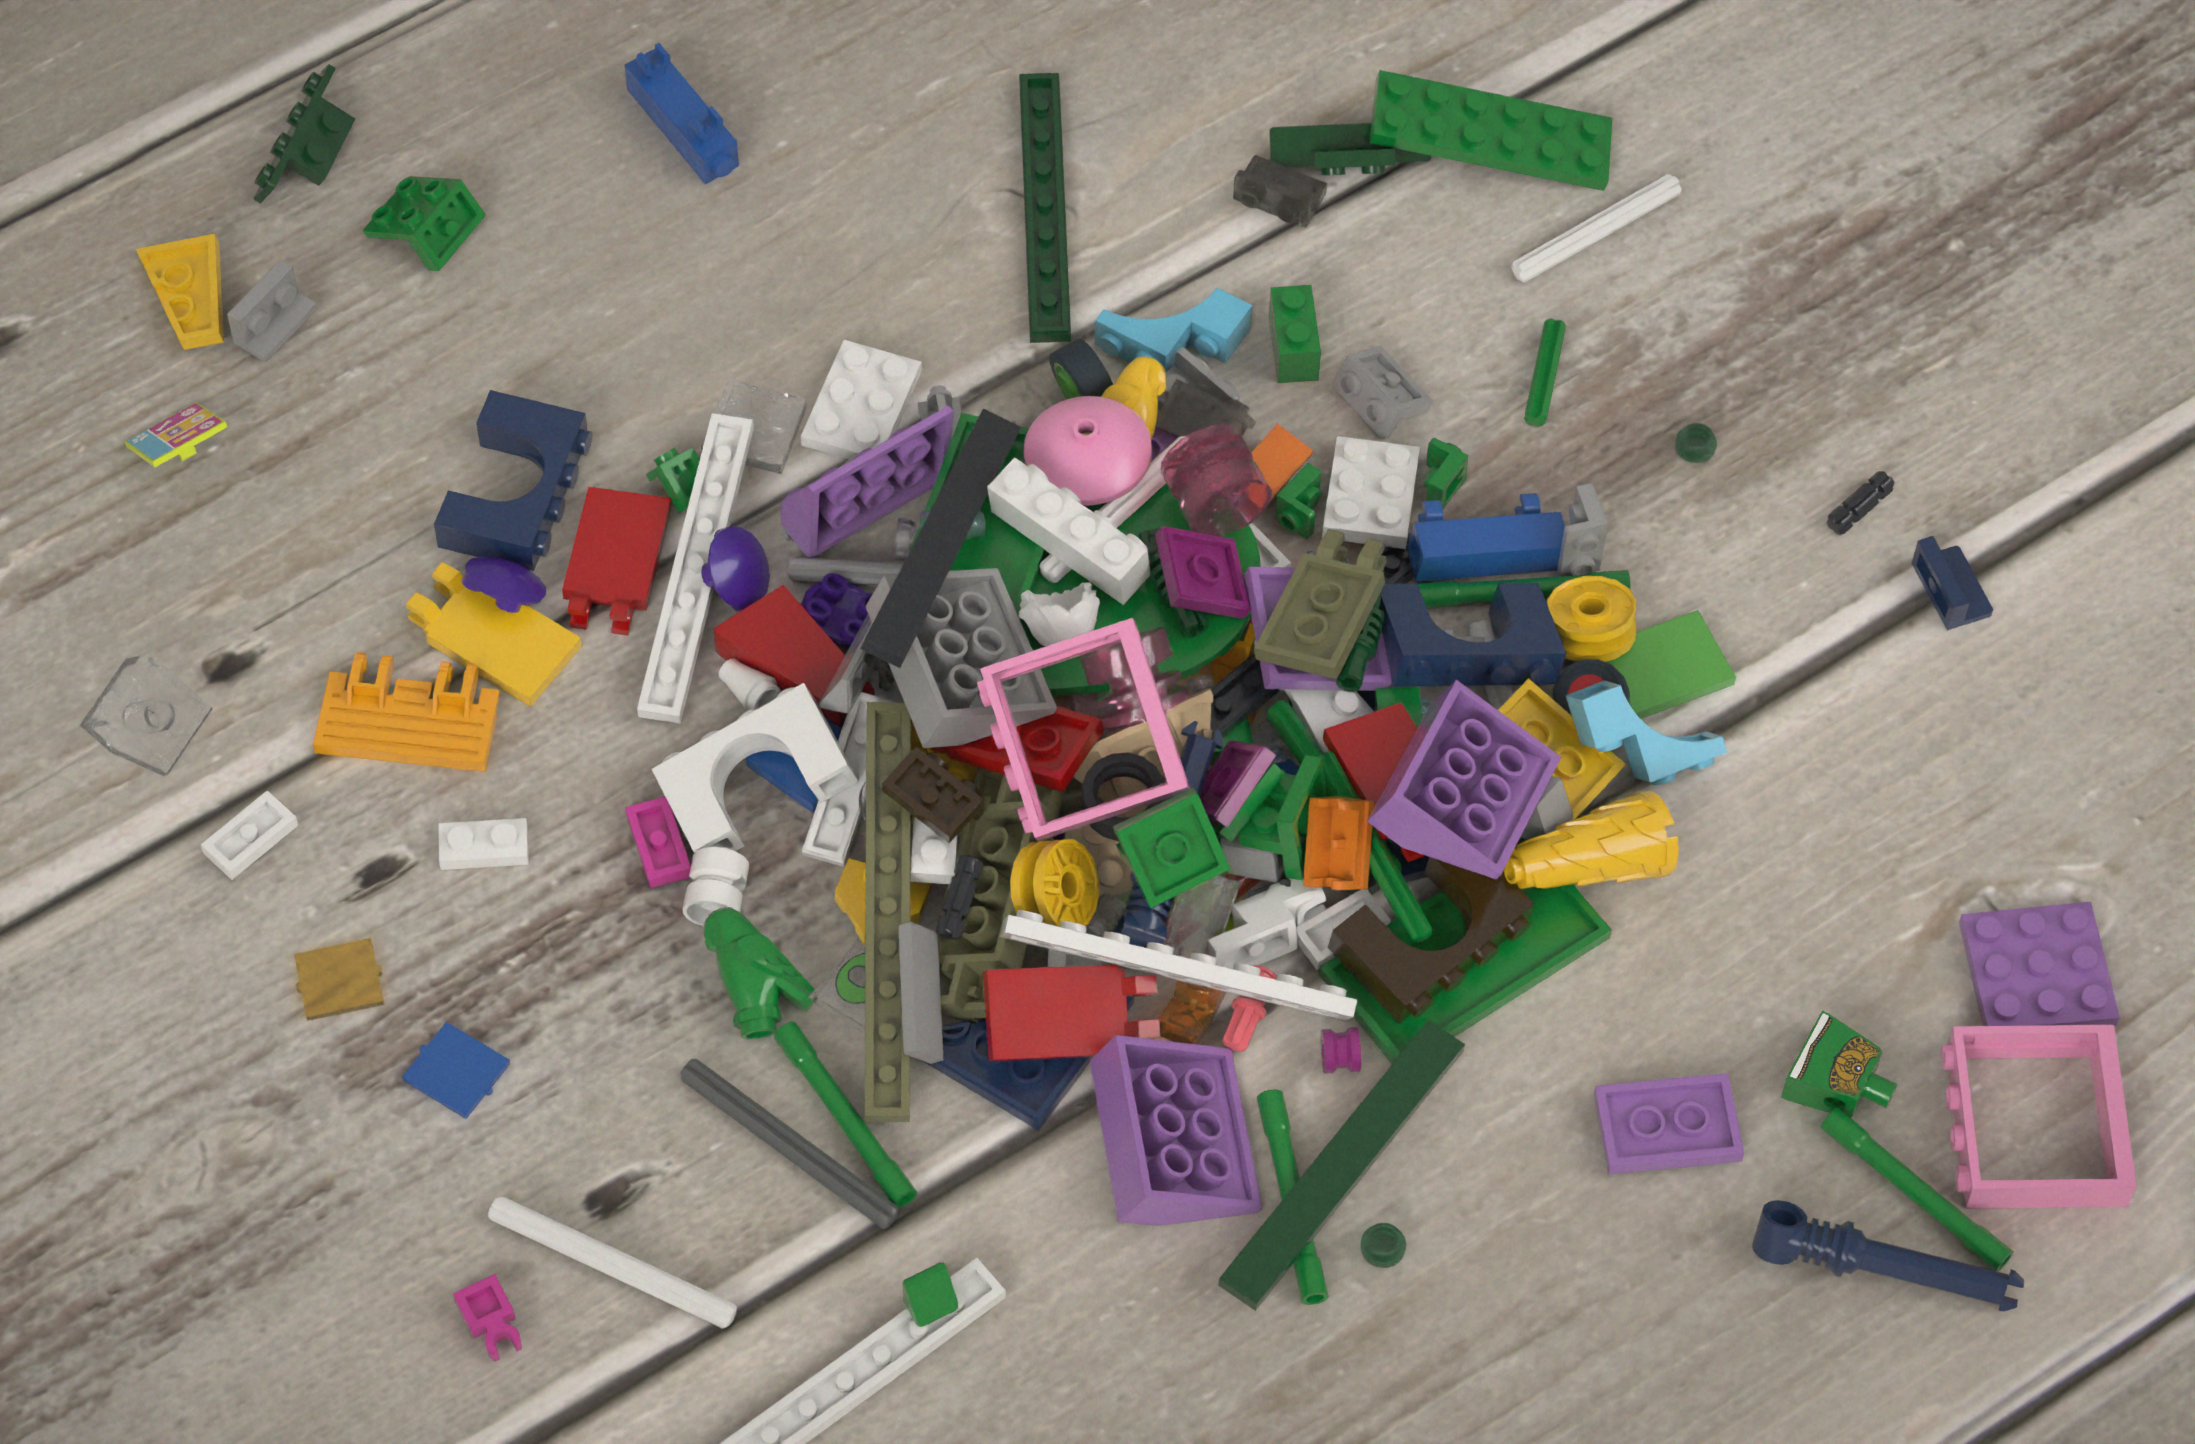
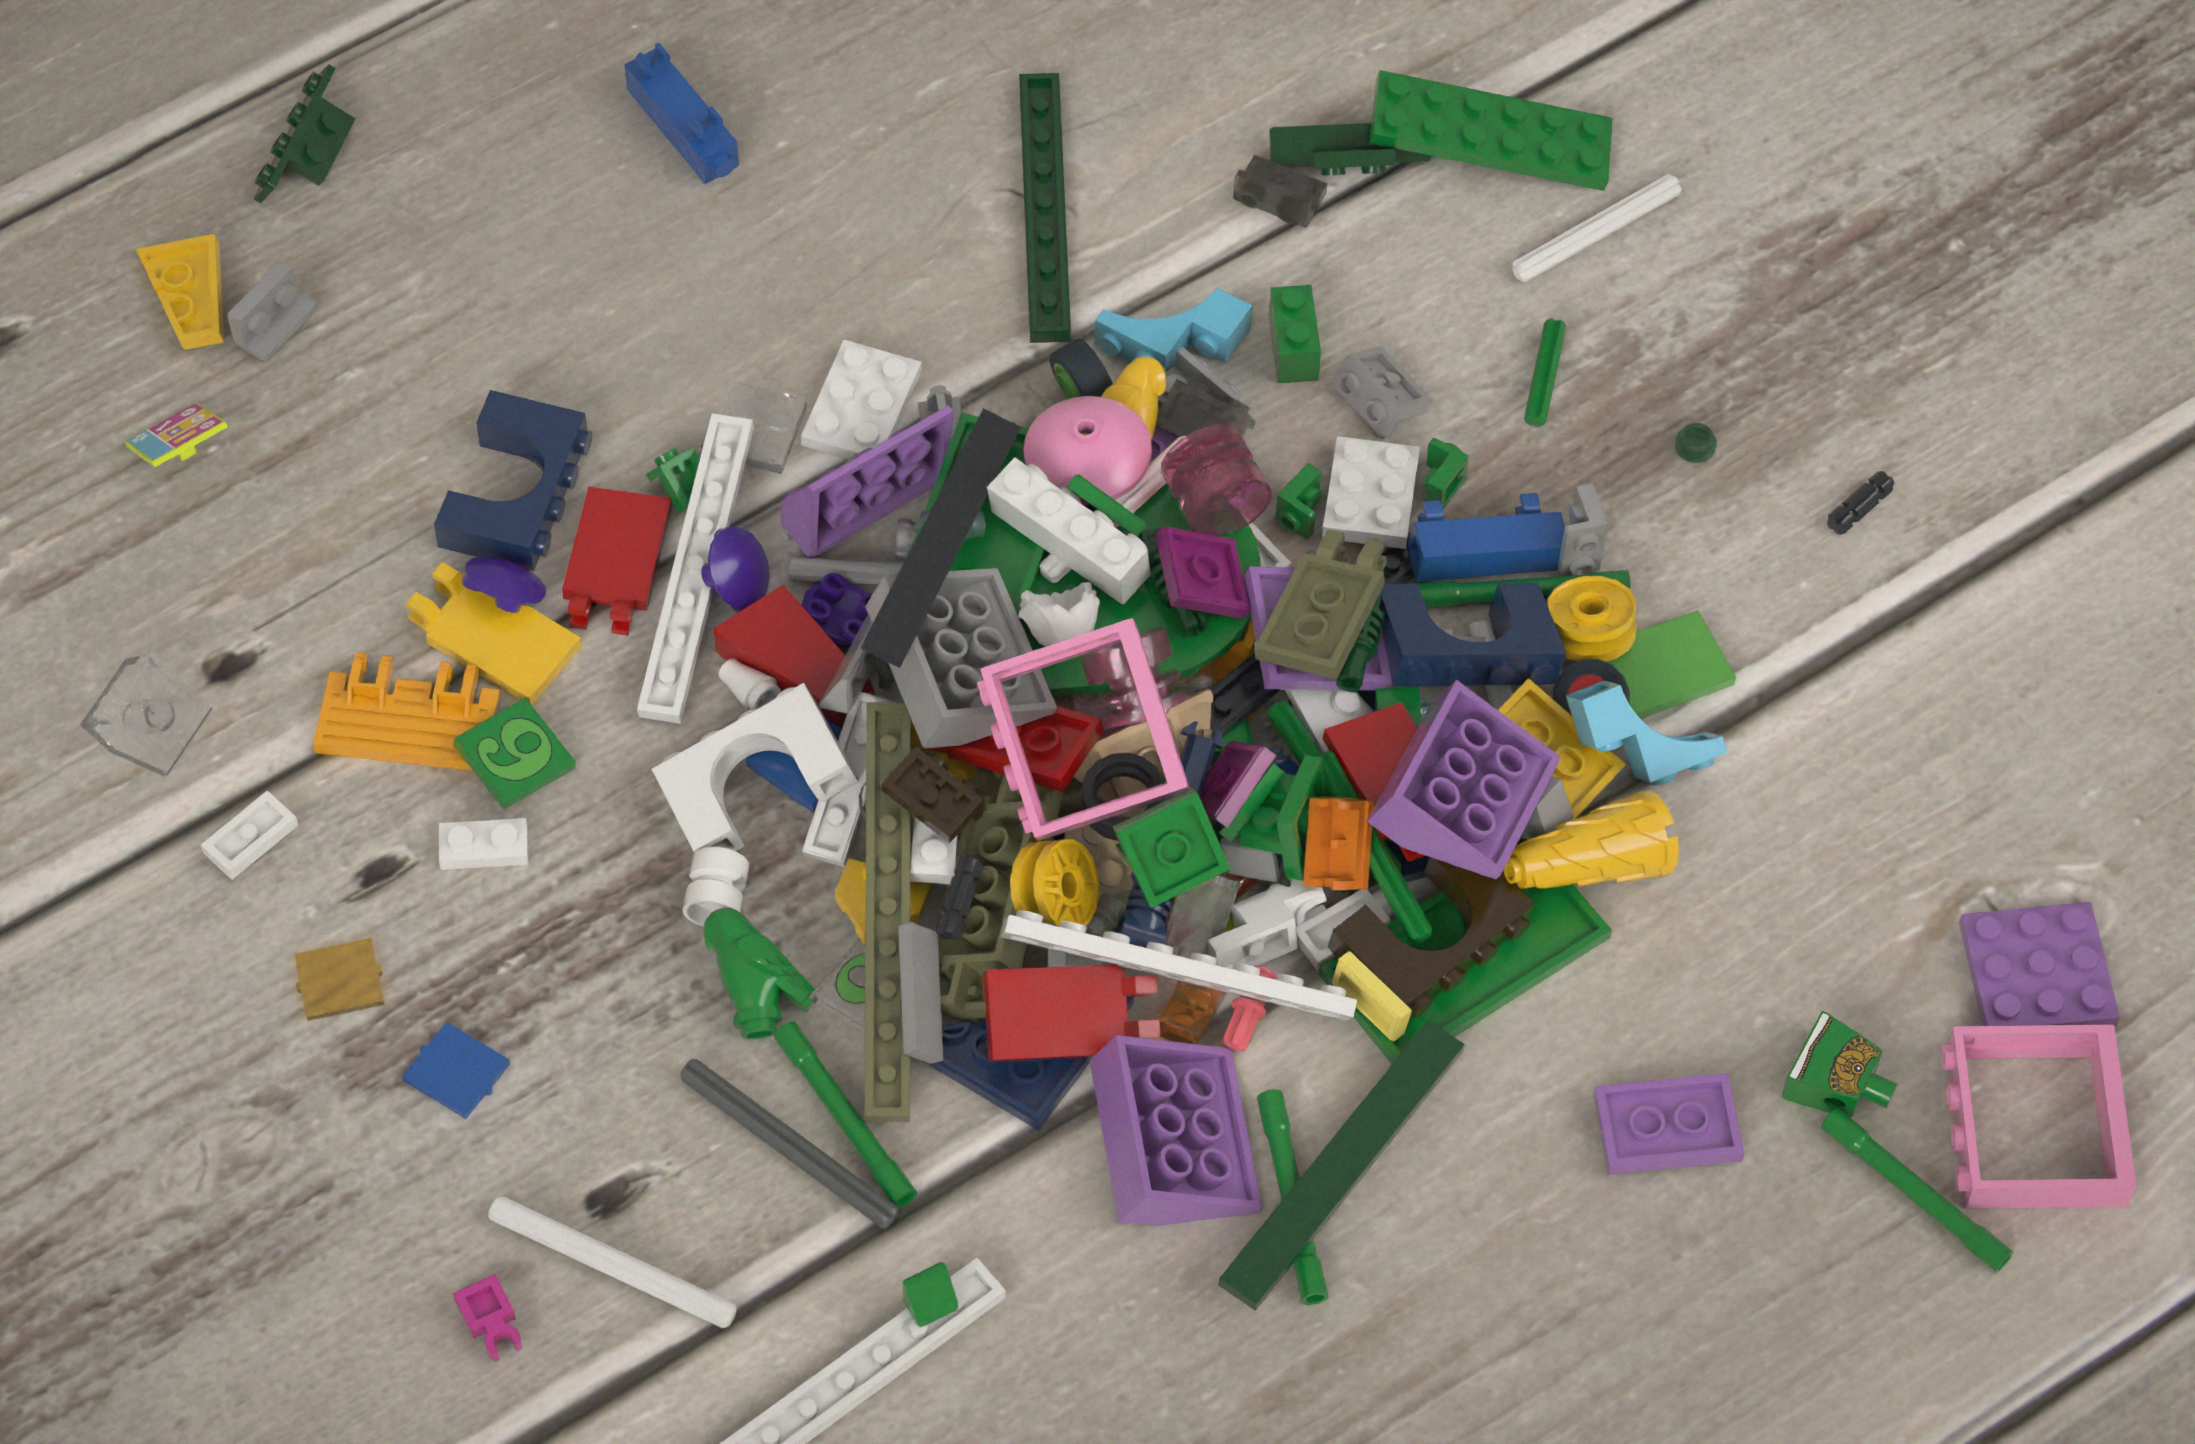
green bracket [363,176,486,271] -> none
dark pink plate [625,796,691,889] -> none
orange hinge [1222,423,1314,518] -> none
magenta wheel [1320,1027,1361,1074] -> none
clear green plate [1360,1223,1406,1268] -> none
dark blue piece [1752,1200,2024,1312] -> none
dark blue panel [1911,536,1993,631] -> none
none -> green tile [453,698,576,810]
none -> green tile [1066,474,1146,537]
none -> light yellow tile [1332,951,1412,1042]

